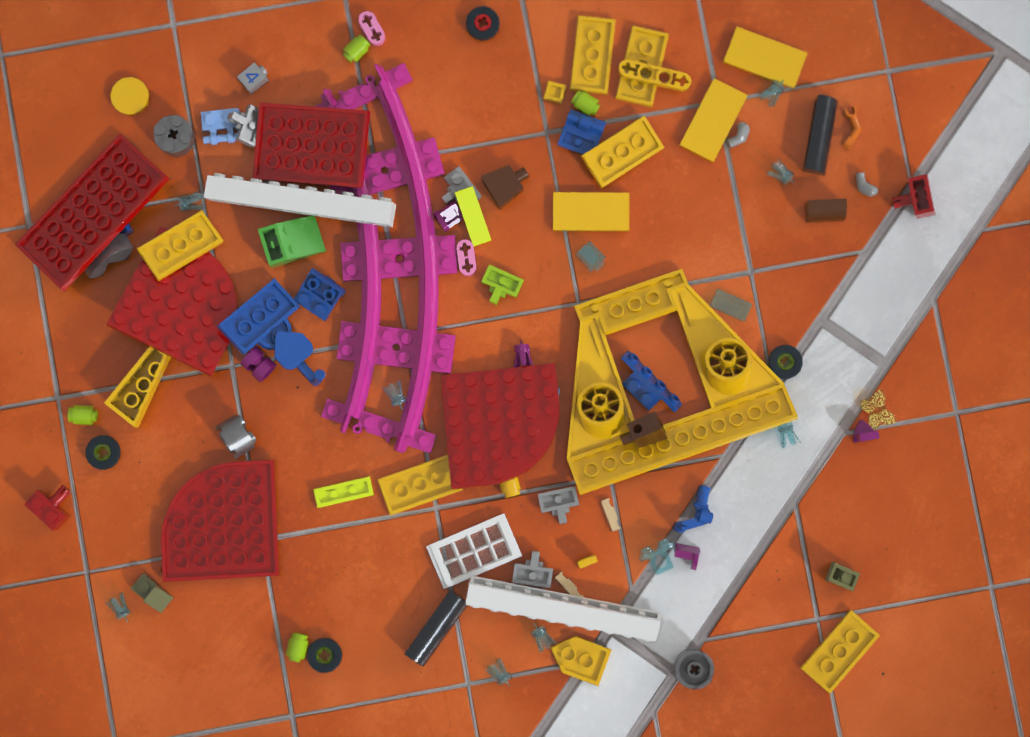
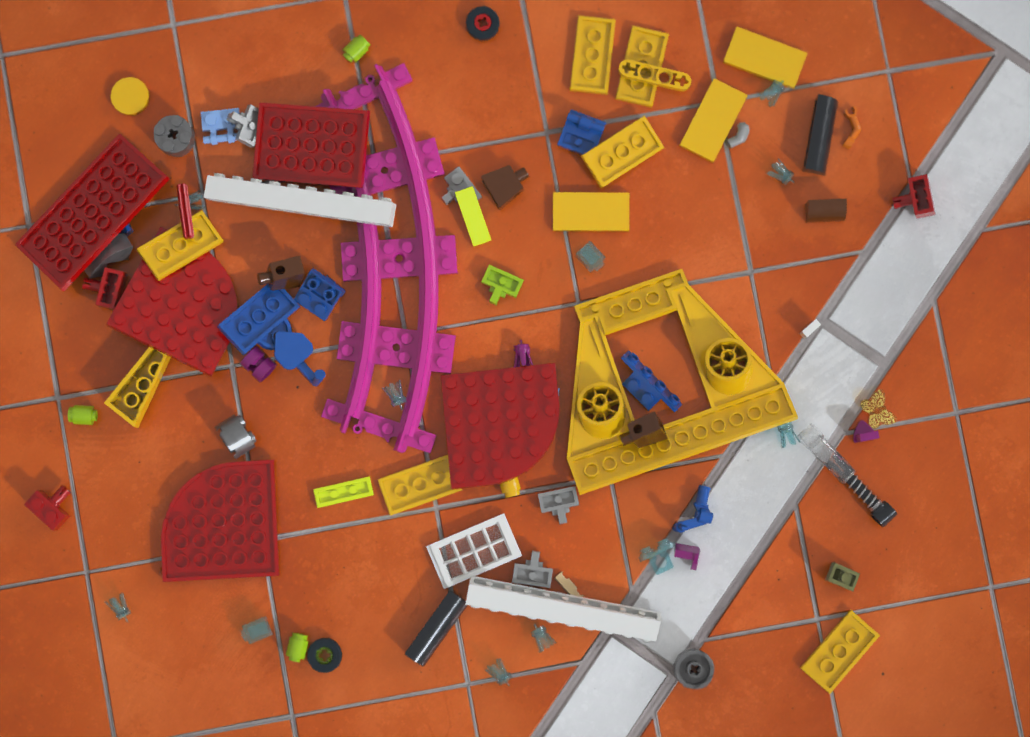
black bush [86,435,121,470] -> none
olive slope [131,573,174,613] -> none
light grey brick [237,62,269,95] -> none
bright green slope [258,216,326,269] -> none
bright pink beam [359,11,385,46] -> none
magenta tile [433,201,464,232] -> none
bright pink beam [457,240,476,276] -> none
yellow tile [543,81,566,105] -> none
yellow tile [551,636,611,686] -> none
lime brick [571,90,600,116] -> none
yellow tile [577,555,598,569] -> none
tan piece [600,498,621,532] -> none
clear light blue tile [710,289,752,322] -> none
black bush [768,345,803,379] -> none
light grey arm [855,172,878,197] -> none
none -> red brick [82,267,128,310]
none -> red axle [176,183,194,239]
none -> clear light blue brick [241,617,273,644]
none -> reddish brown torso [257,256,305,291]
none -> piece [797,423,897,528]
none -> white tile [799,319,821,339]

